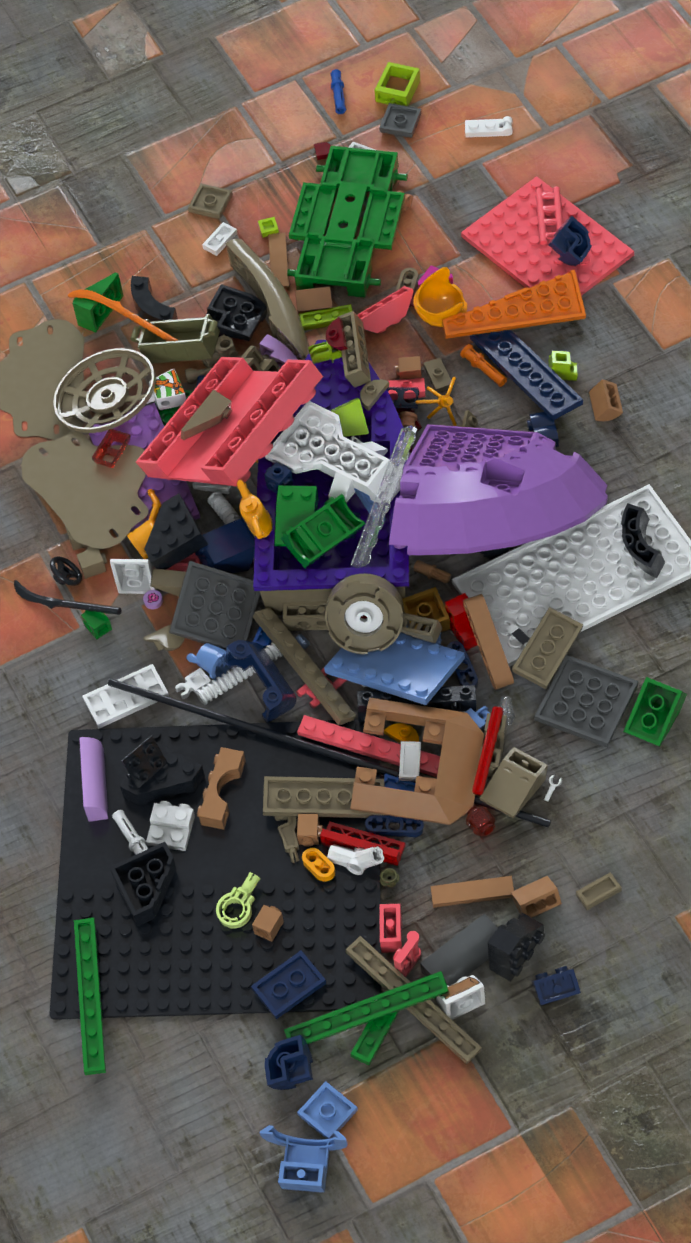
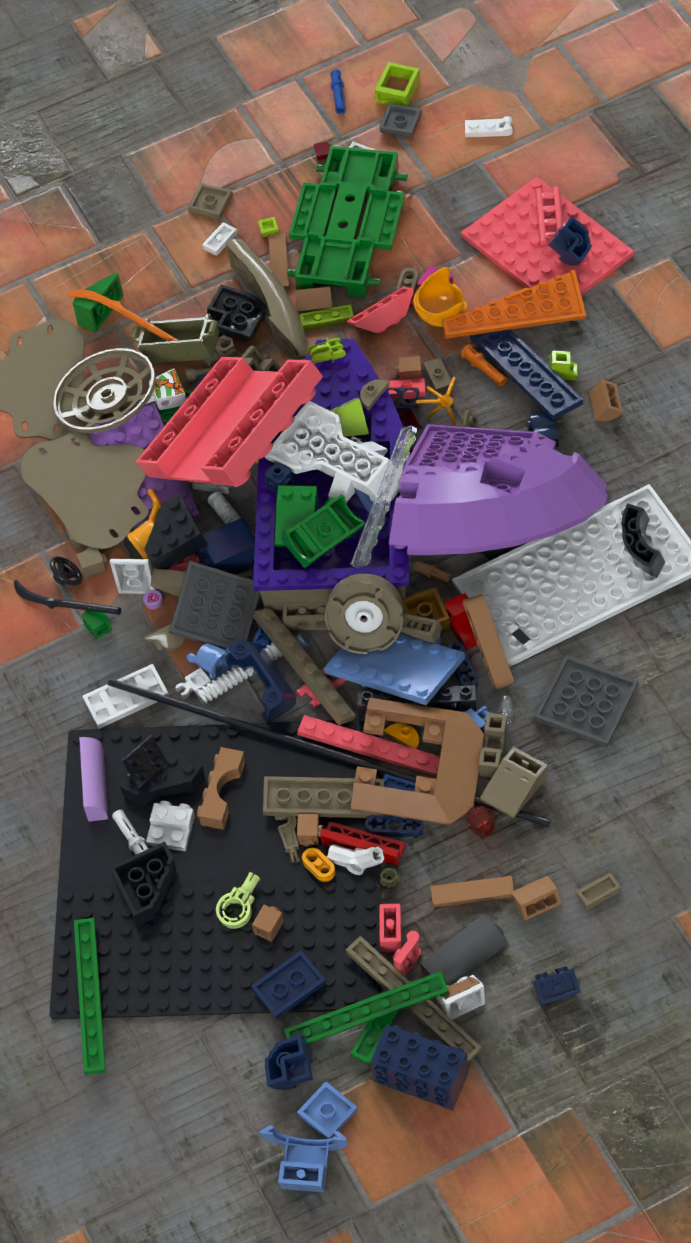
clear red piece [92,429,131,468] -> none
black brick [131,276,178,321] -> none
dark tan slope [181,390,232,440] -> none
light orange piece [237,480,273,539] -> none
lavender slope [259,334,298,368] -> none
dark red plate [326,317,348,351] -> none
dark tan brick [337,311,371,388] -> none
nougat wheel [399,411,418,432] -> none
white tile [399,741,421,781] -> none
red axle [472,706,503,795] -> none
black brick [488,913,545,982] -> none
dark tan plate [512,607,583,689] -> none
white hand [544,775,562,802] -> none
green slope [623,677,687,747] -> none
none -> dark blue brick [370,1025,469,1111]

